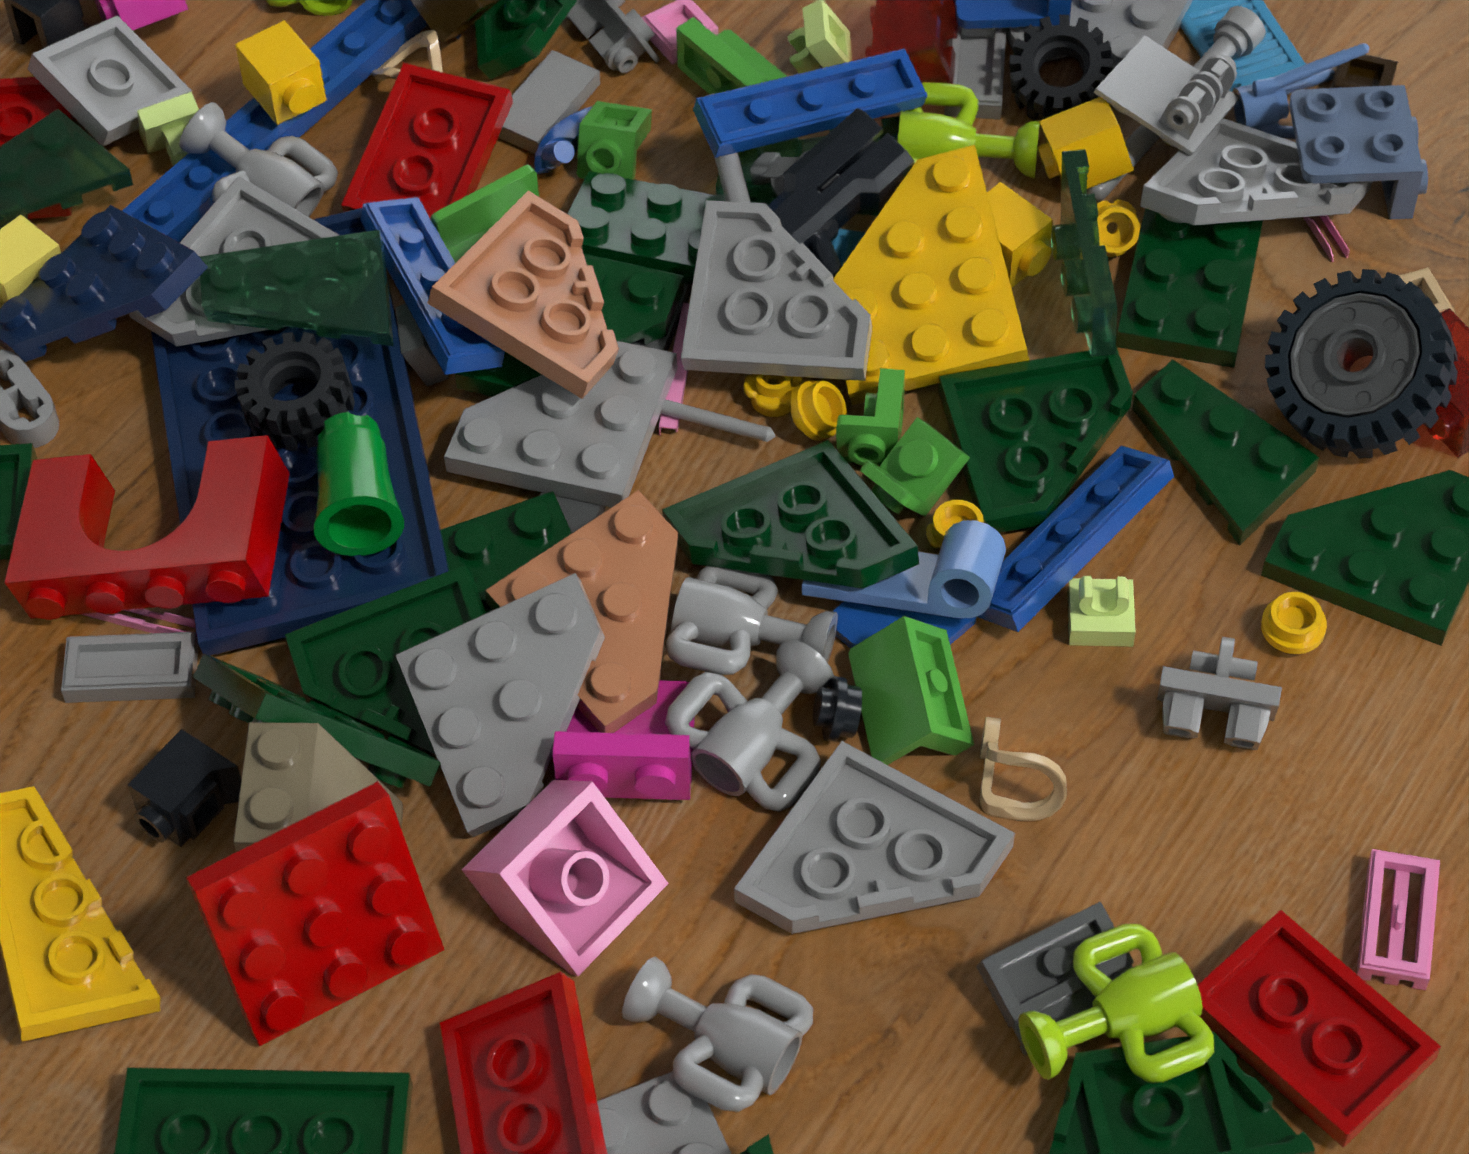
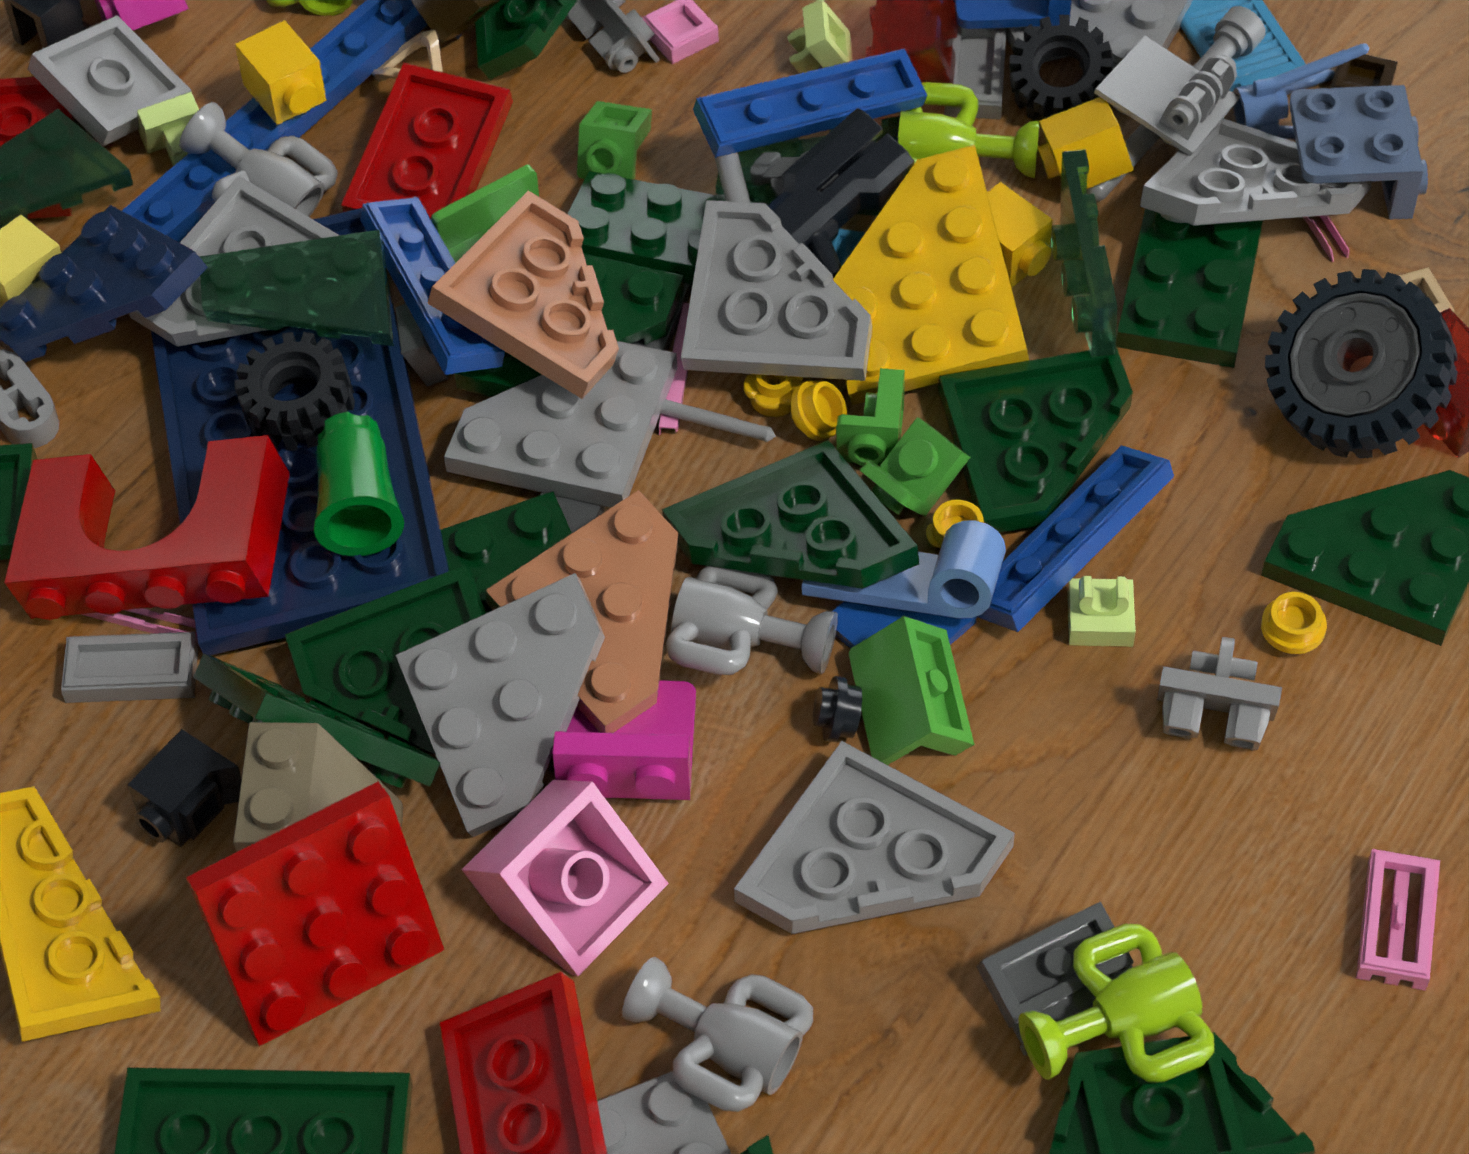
light grey tile [498,50,600,154] -> none
blue bar [535,106,593,174] -> none
light grey piece [665,639,834,812] -> none
bright green panel [676,17,787,94] -> none
tan piece [980,716,1067,821] -> none
yellow plate [1083,199,1141,257] -> none
dark green wing [1132,359,1319,546] -> none
red plate [1197,910,1441,1148] -> none

